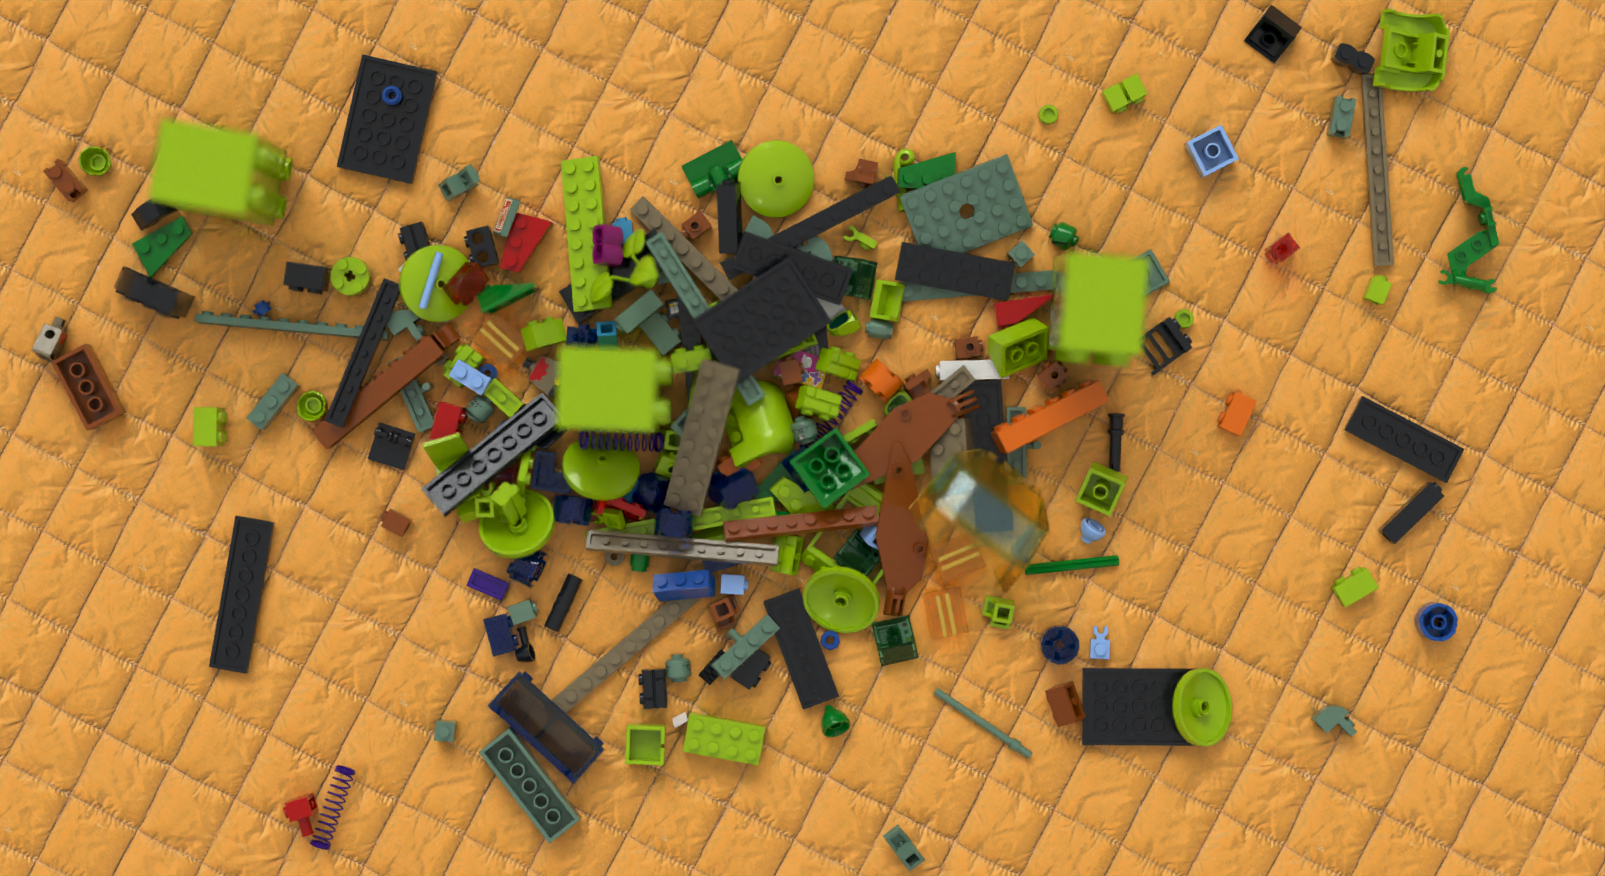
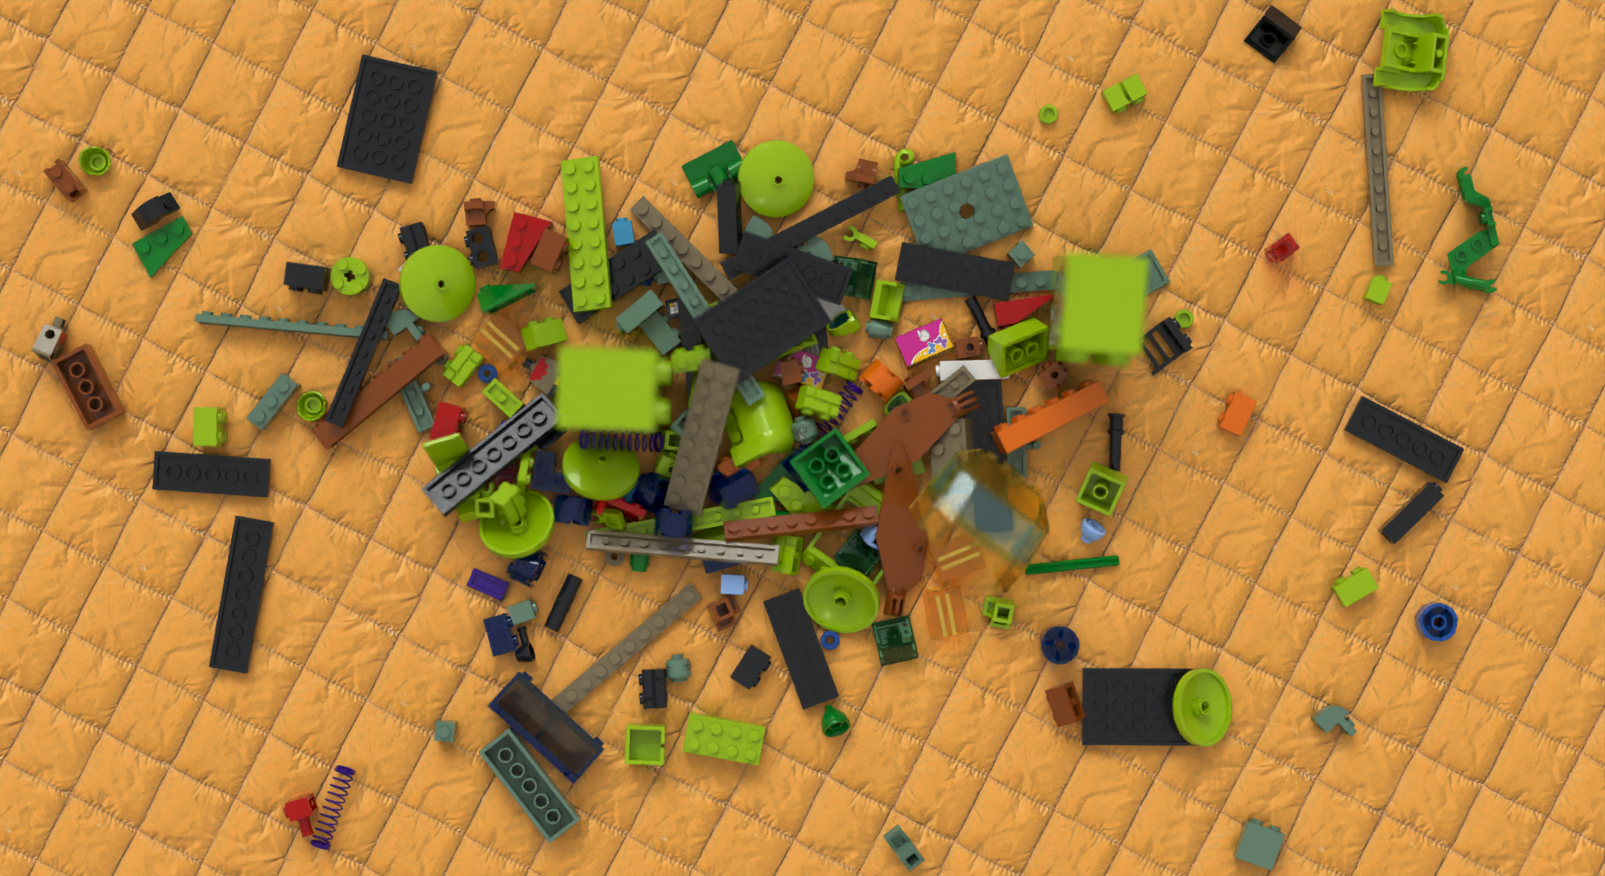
black brick [114,266,195,319] -> none
lime brick [149,119,293,226] -> none
blue plate [253,300,272,317] -> none
black hinge [368,422,416,470] -> none
dark orange brick [380,509,413,537] -> none
blue plate [382,86,402,105] -> none
light blue bar [419,252,443,309] -> none
dark orange panel [432,323,461,349] -> none
sand green brick [438,164,480,202] -> none
clear red brick [442,262,490,306] -> none
light blue plate [448,359,492,396] -> none
sand green head [466,395,494,424] -> none
tile [493,197,520,237] -> none
clear blue brick [566,324,598,348] -> none
lime plant [590,228,658,304] -> none
magenta brick [592,224,623,267] -> none
brick [596,320,618,349] -> none
blue brick [653,570,715,602] -> none
white sticker [672,712,688,728] -> none
dark orange brick [682,211,712,240] -> none
black tyre [699,649,725,685] -> none
sand green plate [711,614,780,680] -> none
sand green bar [933,688,1033,759] -> none
green head [1049,222,1079,250] -> none
light blue plate [1089,625,1110,659] -> none
light blue brick [1184,125,1239,178] -> none
sand green brick [1326,95,1356,139] -> none
black brick [1331,43,1375,75] -> none
none -> black plate [152,451,271,497]
none -> dark orange brick [464,198,496,227]
none -> dark orange brick [530,228,570,274]
none -> piece [894,317,955,370]
none -> black pin [965,296,996,347]
none -> sand green brick [1233,818,1285,871]

